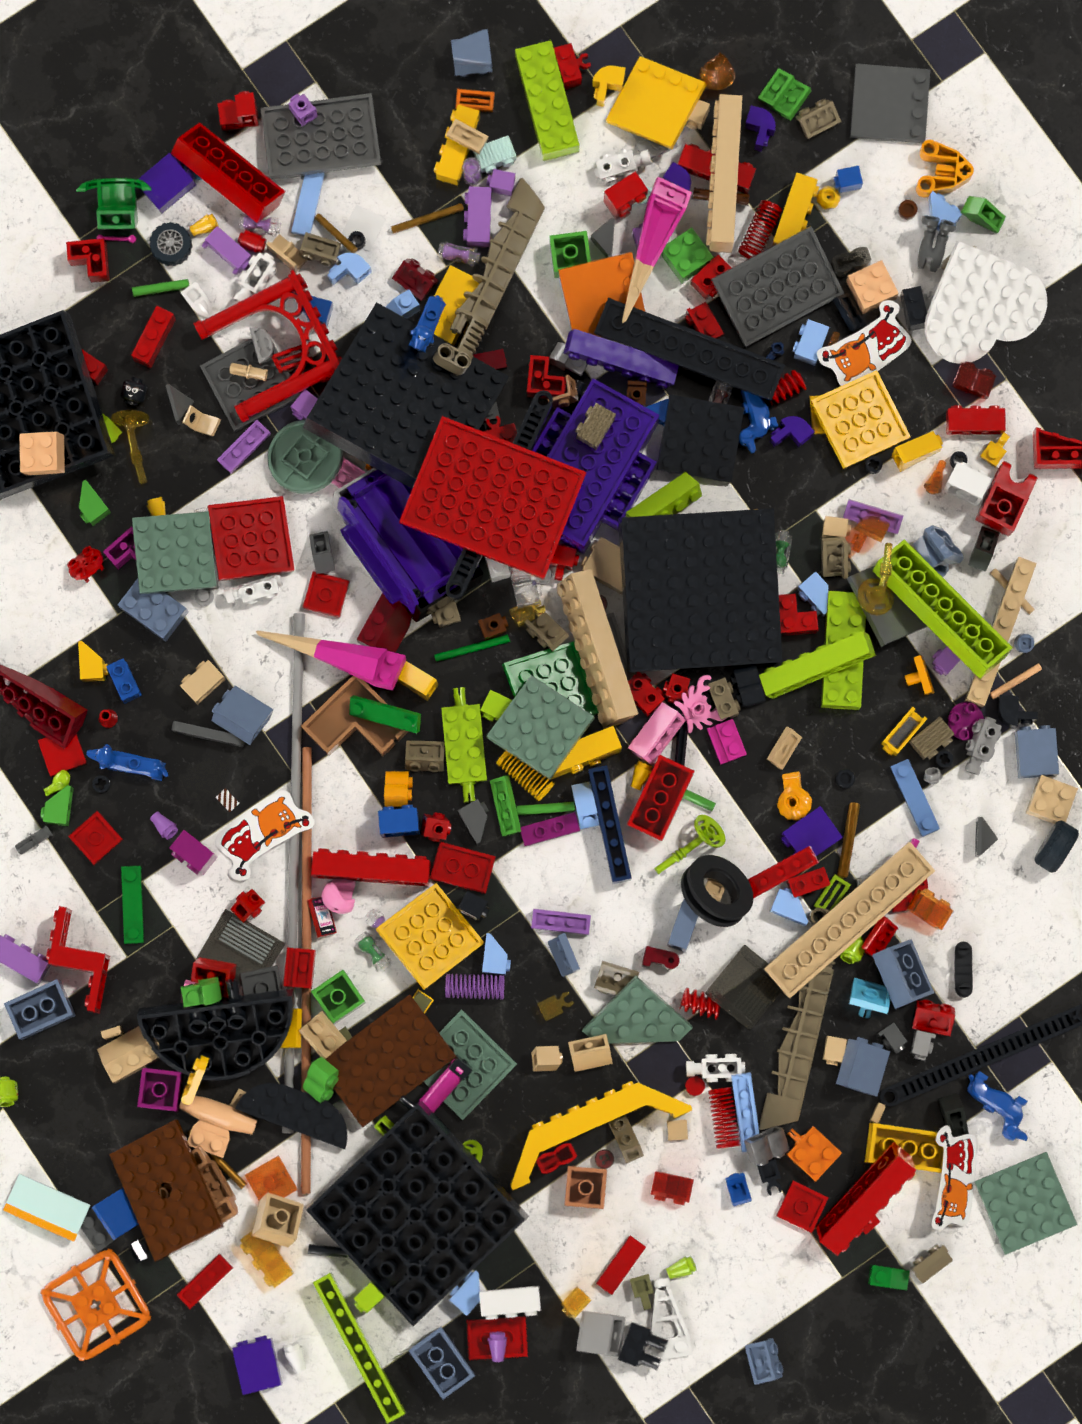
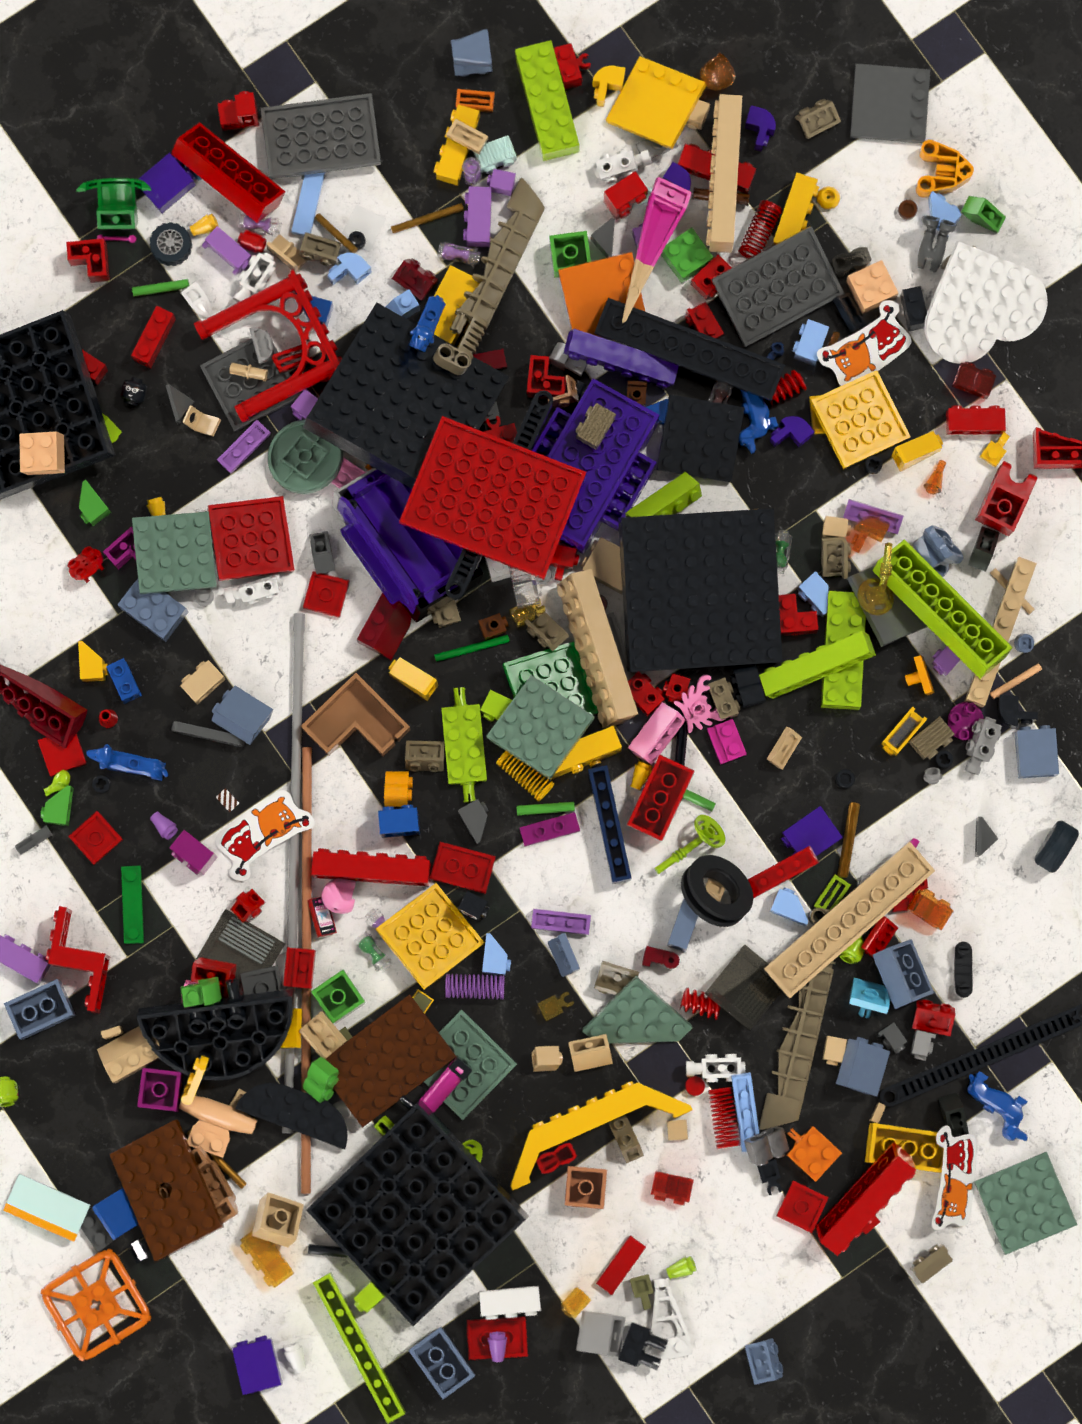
clear yellow dish [111,410,149,484] -> none
red tile [177,1254,233,1309] -> none
clear orange hinge [245,1155,298,1200] -> none
dark pink plate [256,631,406,691] -> none
medium lavender brick [288,94,318,126] -> none
green plate [349,695,421,734] -> none
red brick [420,812,451,842] -> none
light blue slope [450,1270,480,1316] -> none
bright green plate [490,776,521,836] -> none
light blue brick [571,781,599,829] -> none
clear smoke tile [595,1149,614,1169] -> none
blue bracket [725,1173,752,1207] -> none
bright green slope [758,68,811,121] -> none
light orange animal [777,771,812,821] -> none
red bracket [786,867,830,898] -> none
blue brick [833,165,863,193] -> none
green slope [868,1265,910,1290] -> none
medium blue plate [890,759,940,837] -> none
white brick [943,462,992,506] -> none
black bush [950,451,968,468] -> none
tan brick [1026,775,1078,824] -> none

